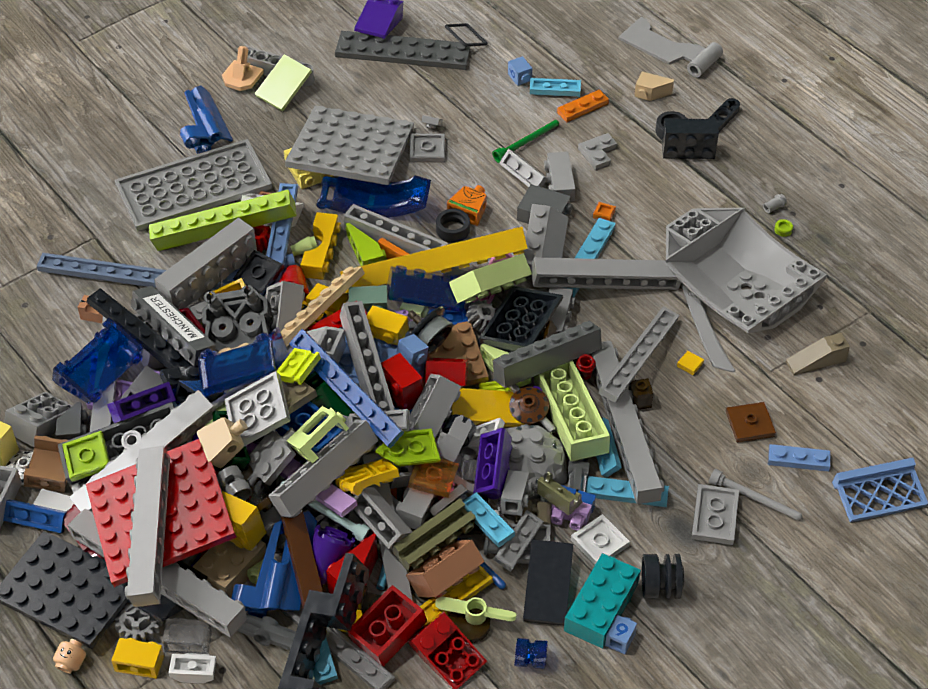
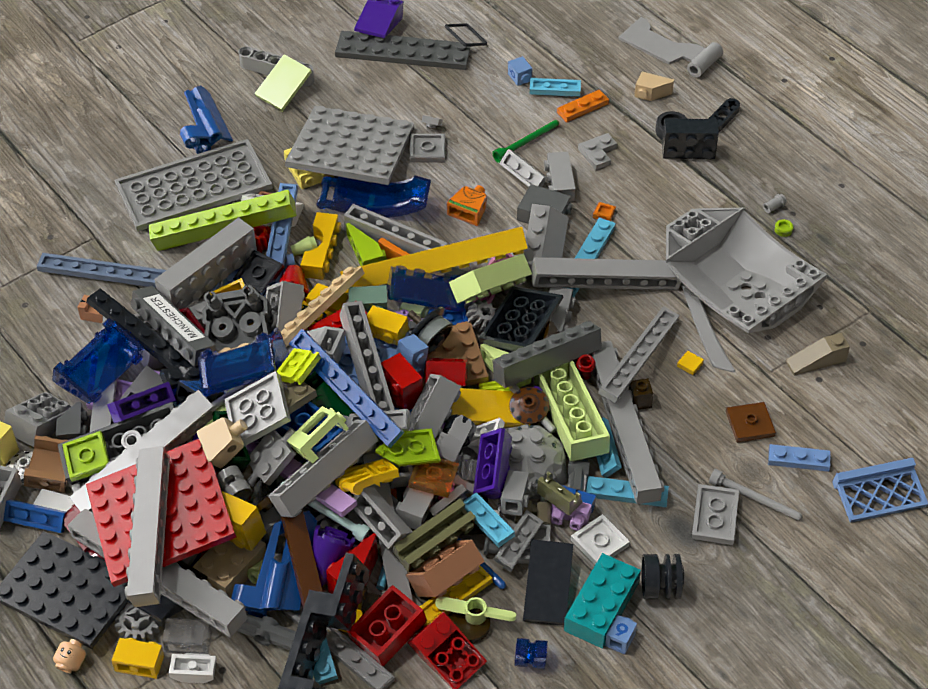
light nougat piece [222,46,264,91] -> none
black tyre [436,209,470,243] -> none

